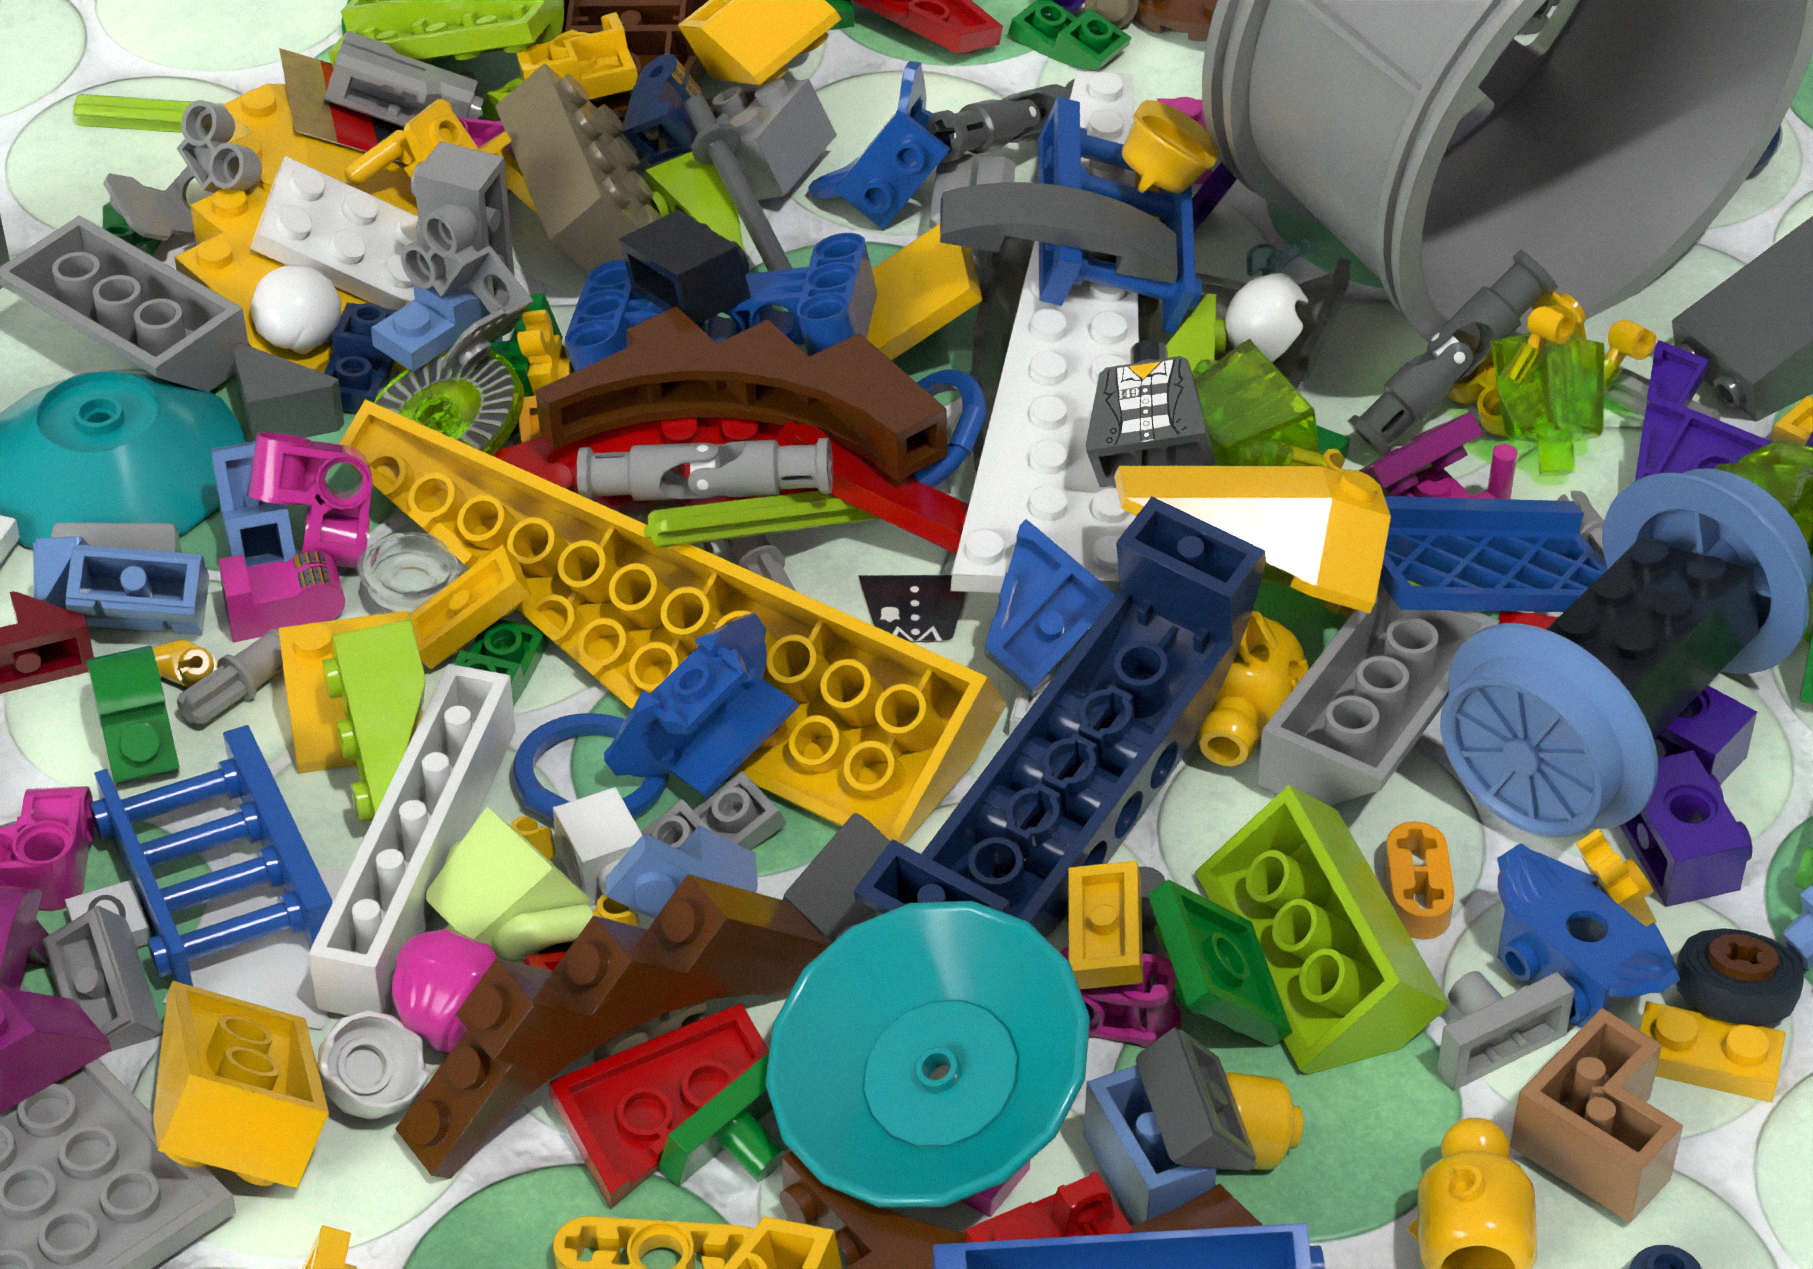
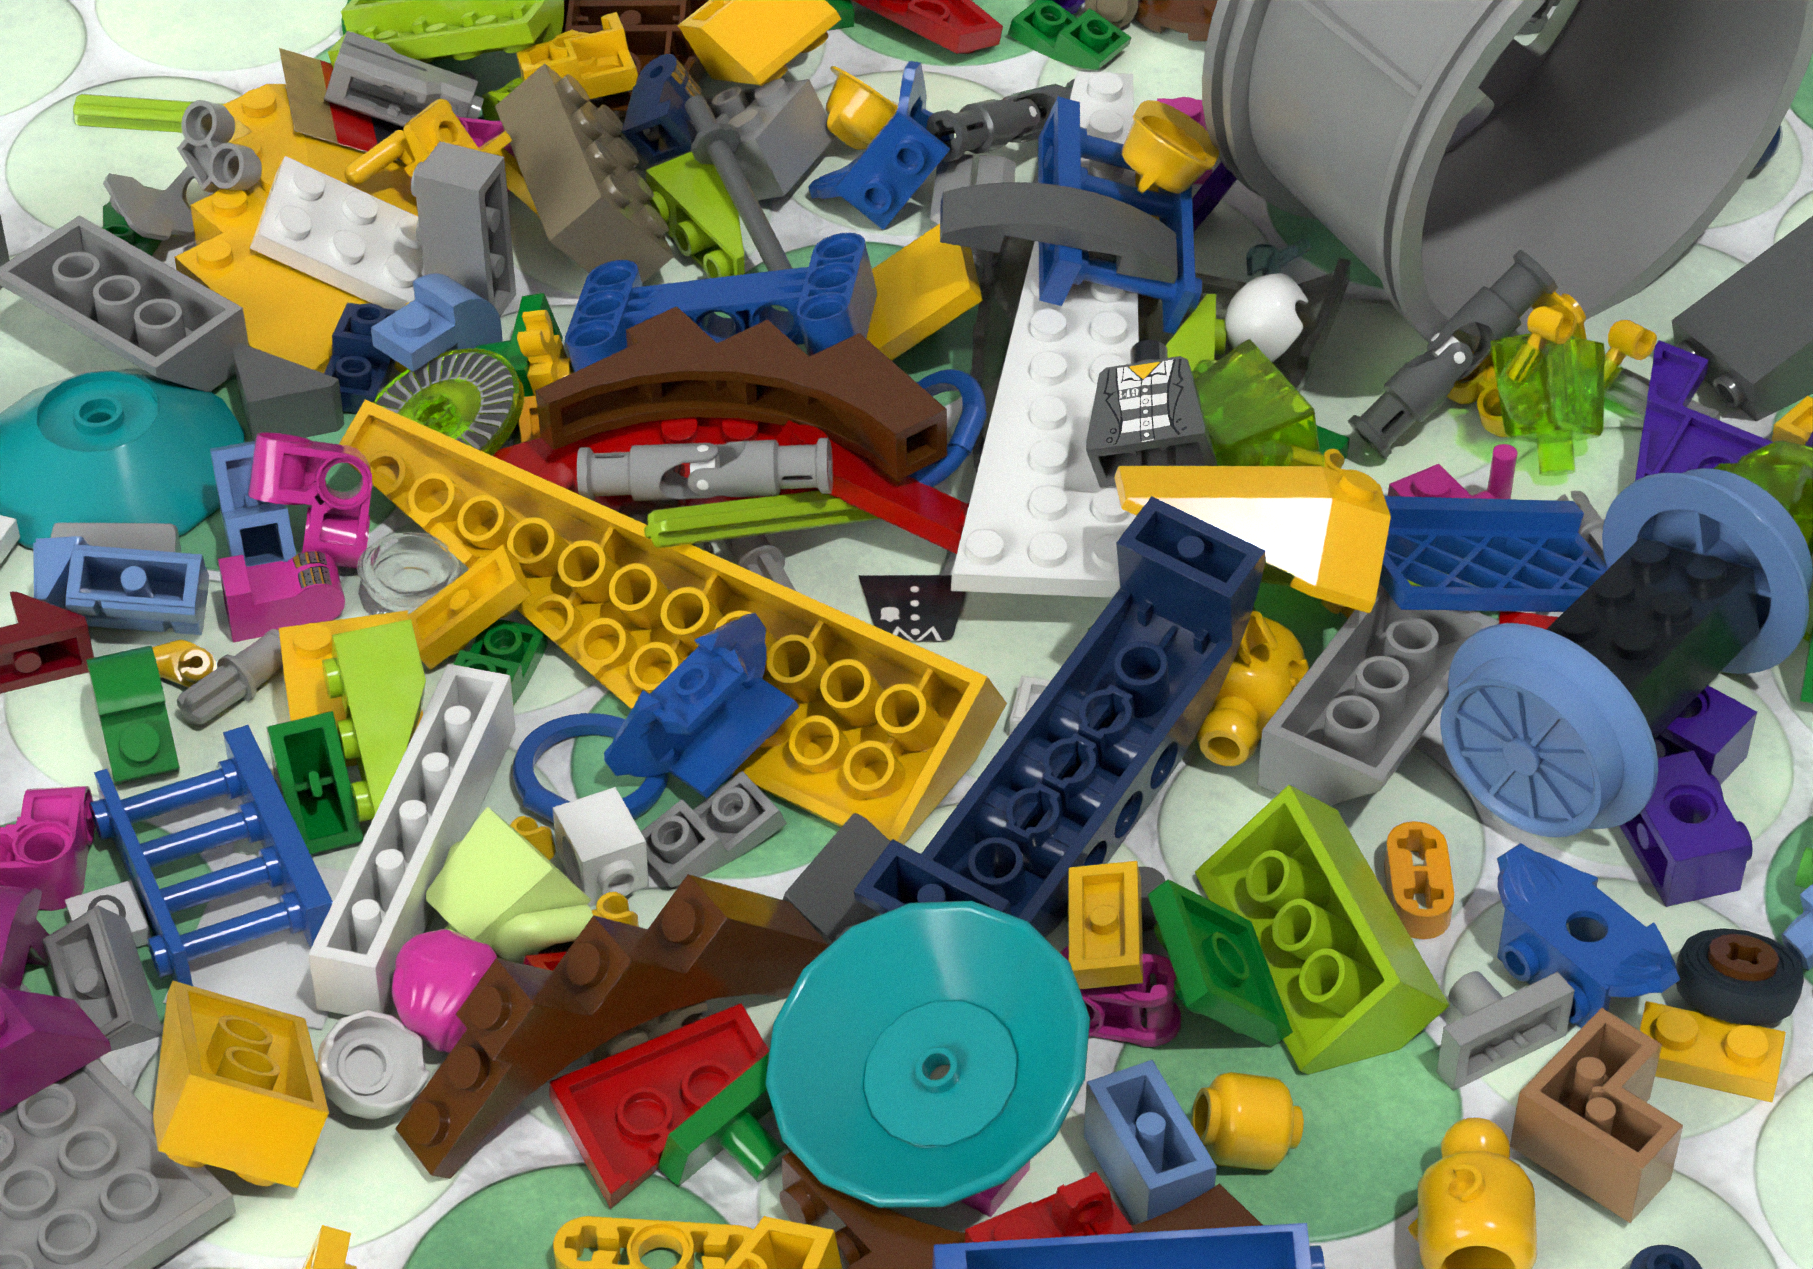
white hair [250,265,341,355] -> none
light grey piece [401,204,533,370] -> none
medium blue brick [605,825,758,919] -> none
black piece [619,210,751,324] -> none
blue wing [984,519,1115,697] -> none
dark grey slope [1136,1027,1257,1171] -> none
magenta wing [1358,412,1483,496] -> none
yellow plate [1575,828,1657,927] -> none
none -> green slope [266,711,363,854]
none -> yellow piece [825,66,898,150]

